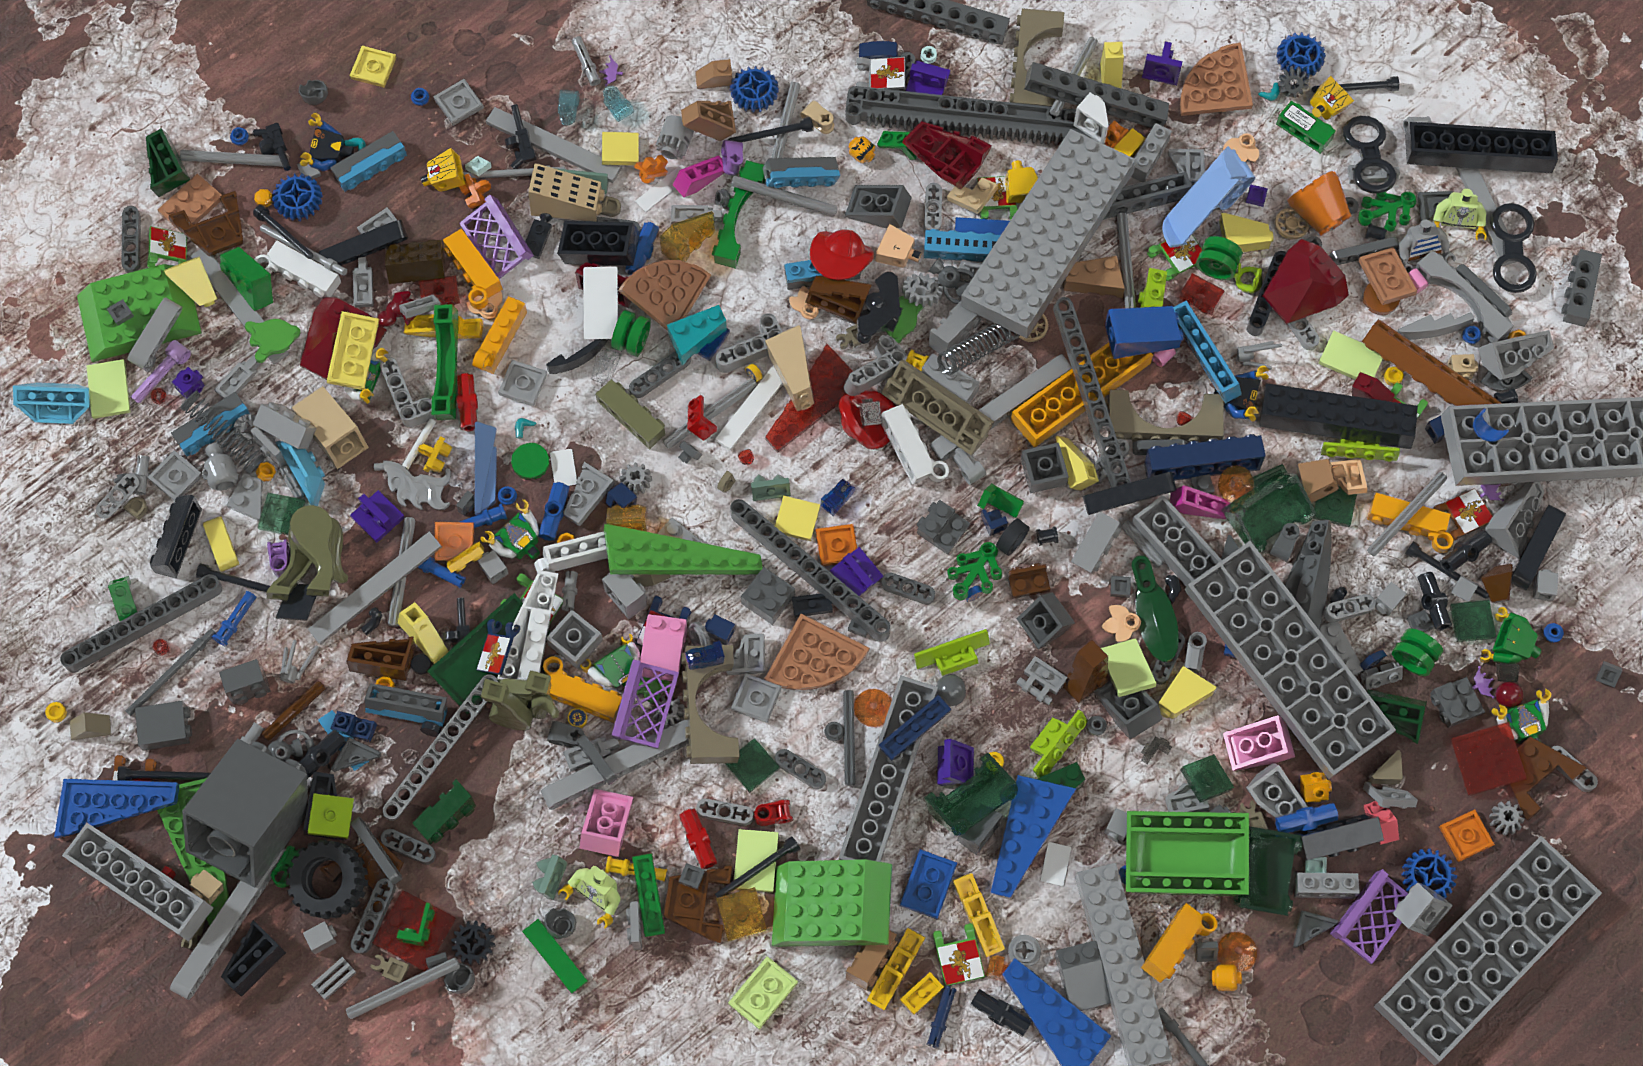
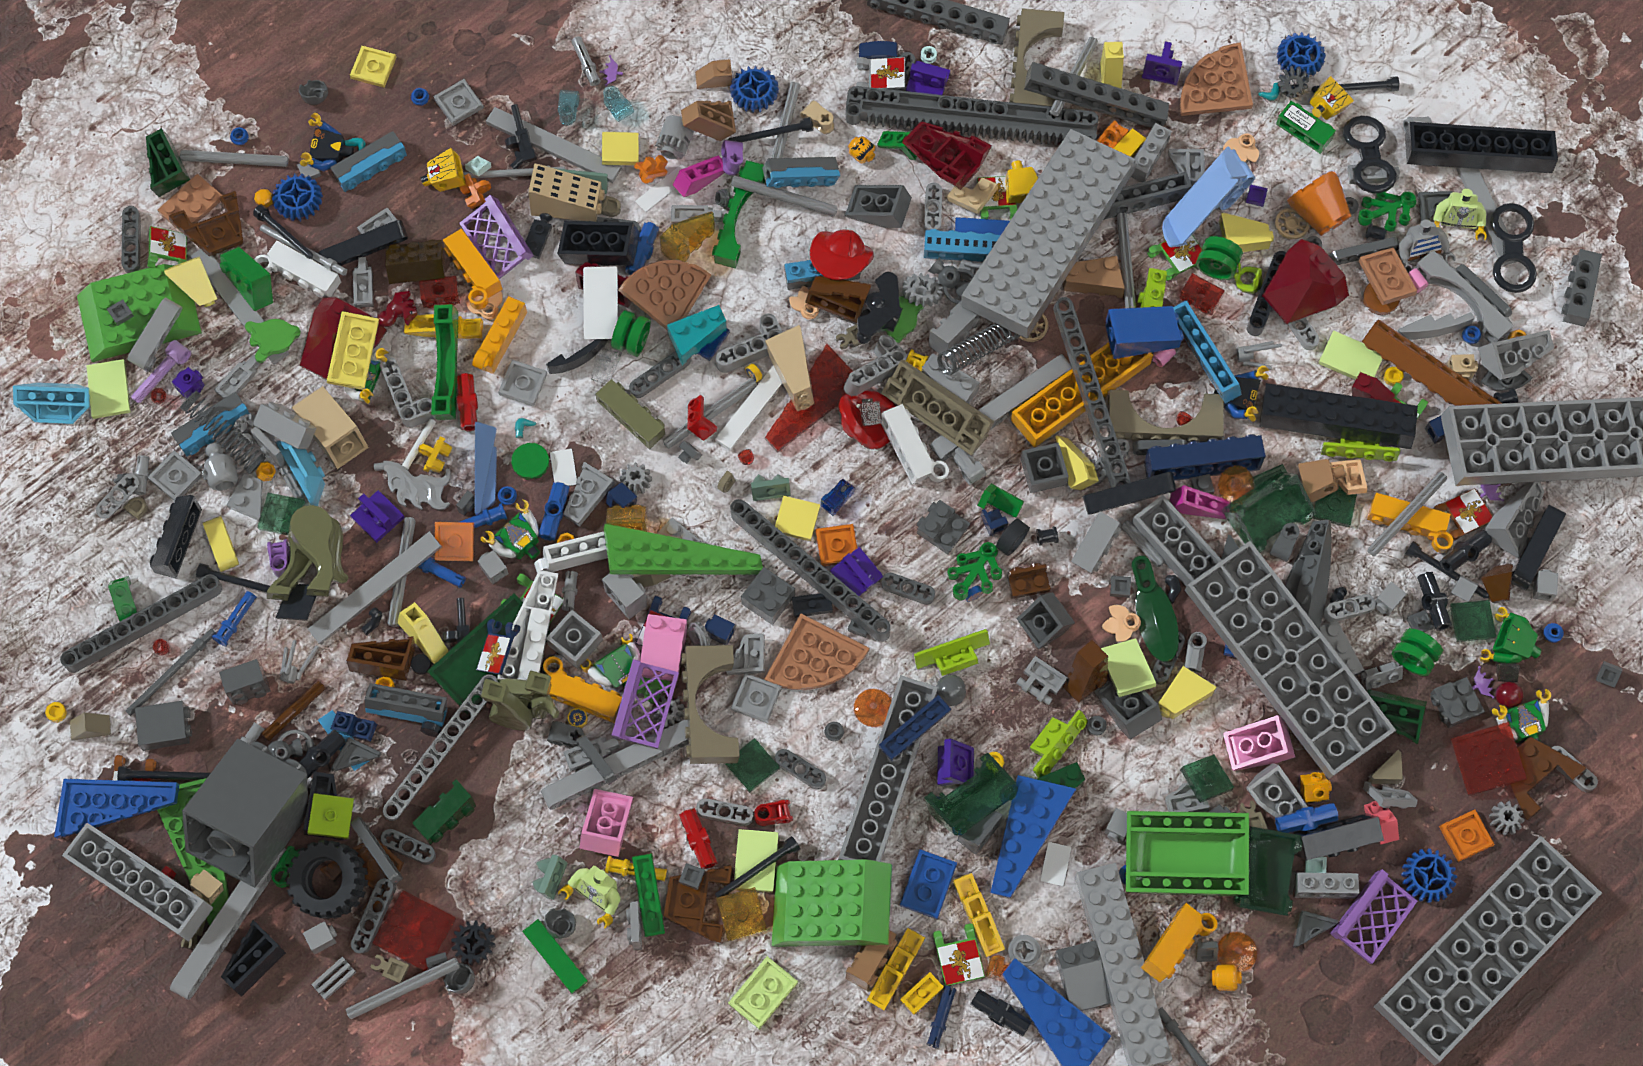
black piece [253,123,291,171] -> none
green bracket [397,902,435,946] -> none
light grey tile [399,295,441,318] -> none
yellow plate [447,541,484,573] -> none
clear blue leg [685,641,725,670] -> none
dark grey axle [843,690,855,786] -> none
light nougat torso [875,224,922,268] -> none
white slope [1074,93,1109,144] -> none
clear smoke bracket [1141,736,1172,765] -> none
dark blue tile [1360,650,1387,671] -> none
light grey slope [1393,882,1453,936] -> none
blue helmet [1473,408,1509,442] -> none

